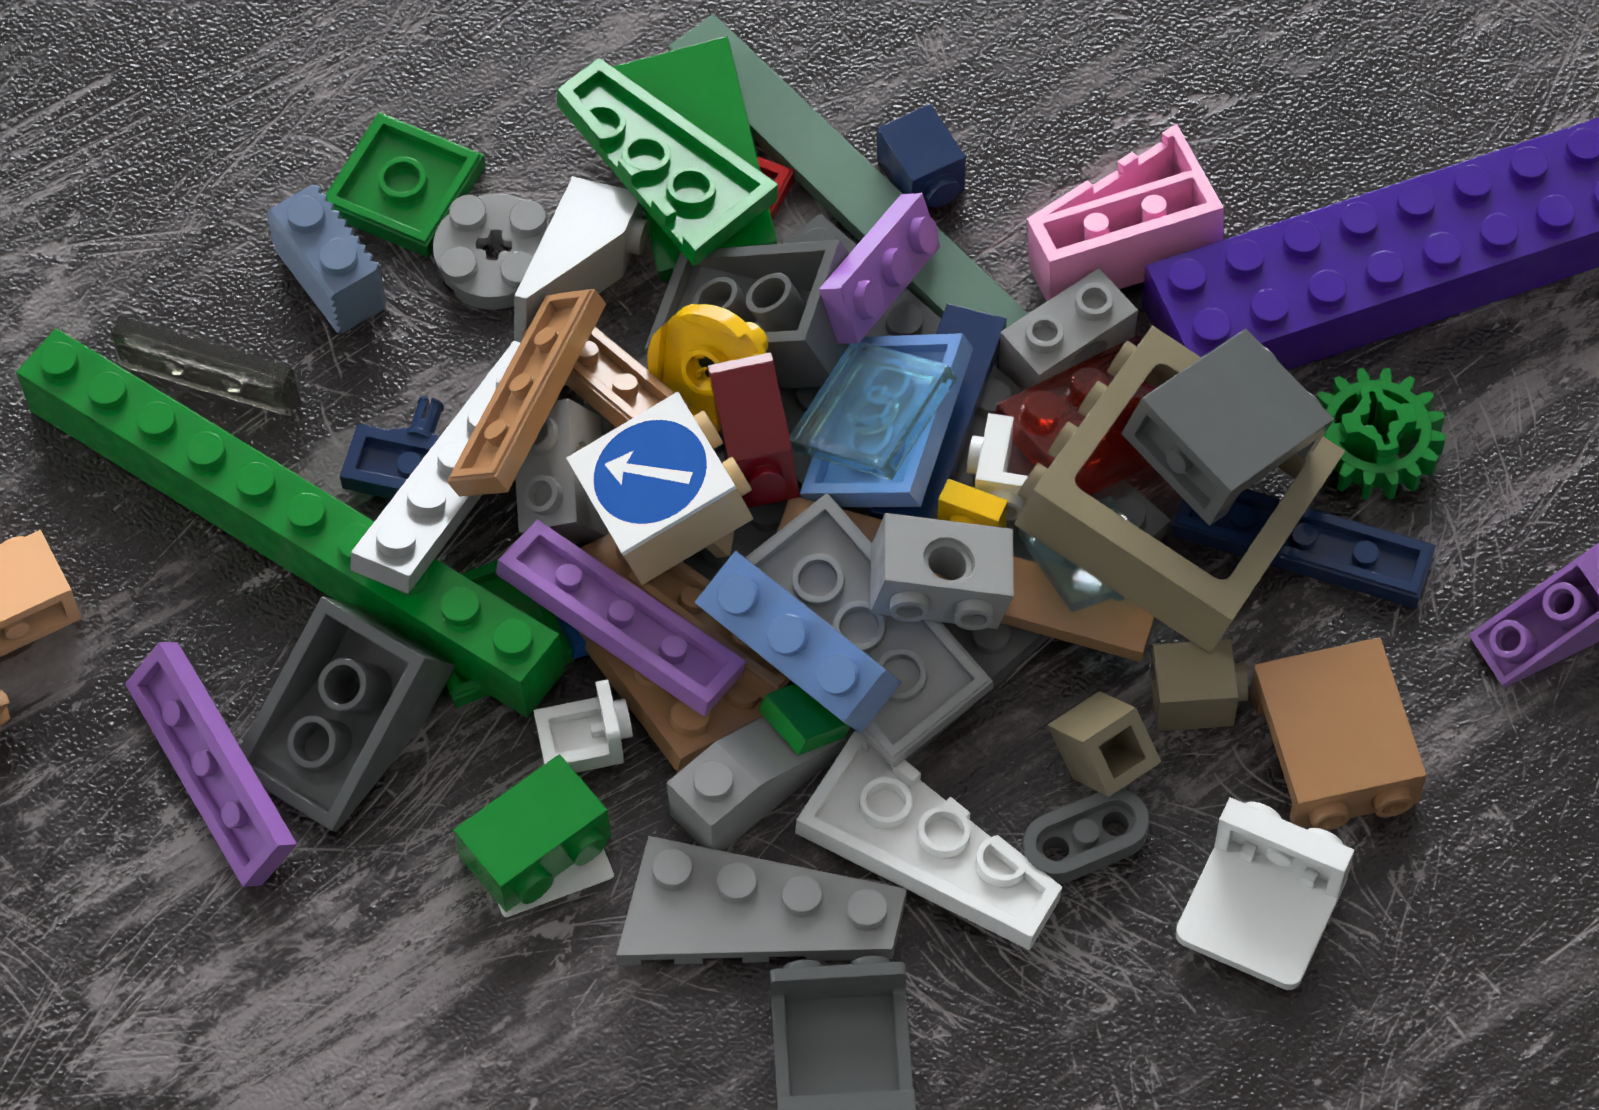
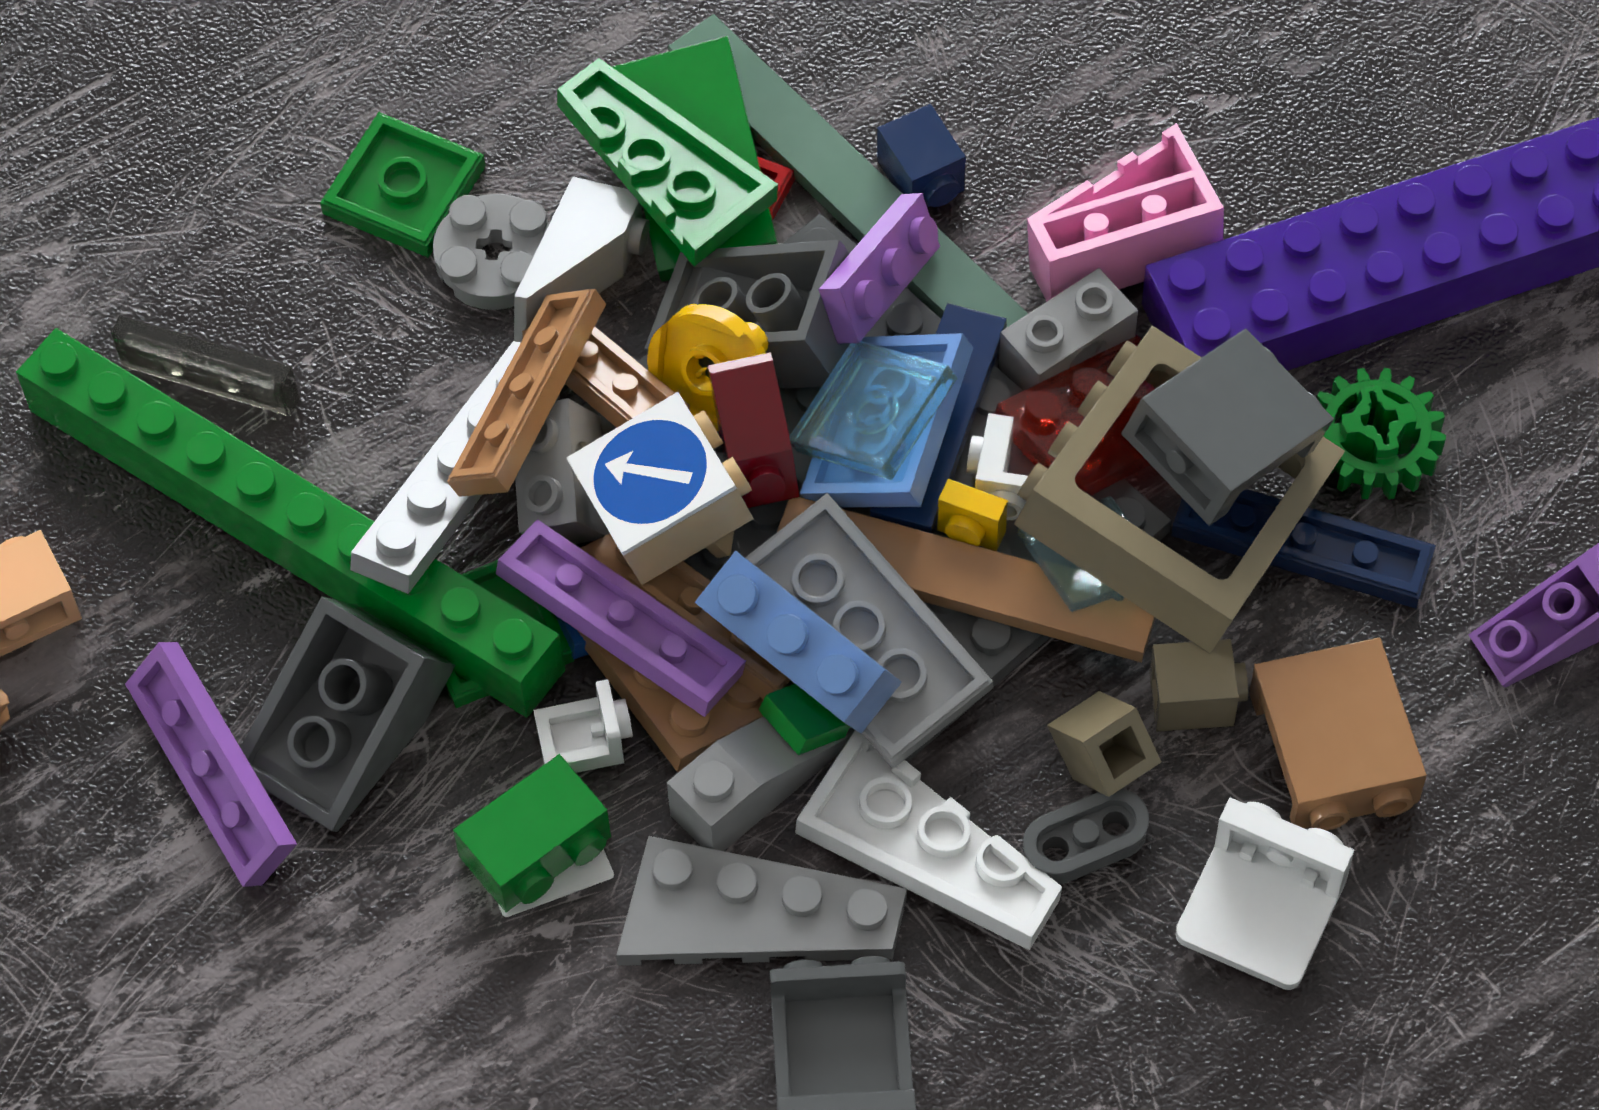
sand blue brick [266,185,387,333] -> none
dark blue plate [339,396,444,499] -> none
light grey brick [870,513,1014,630] -> none

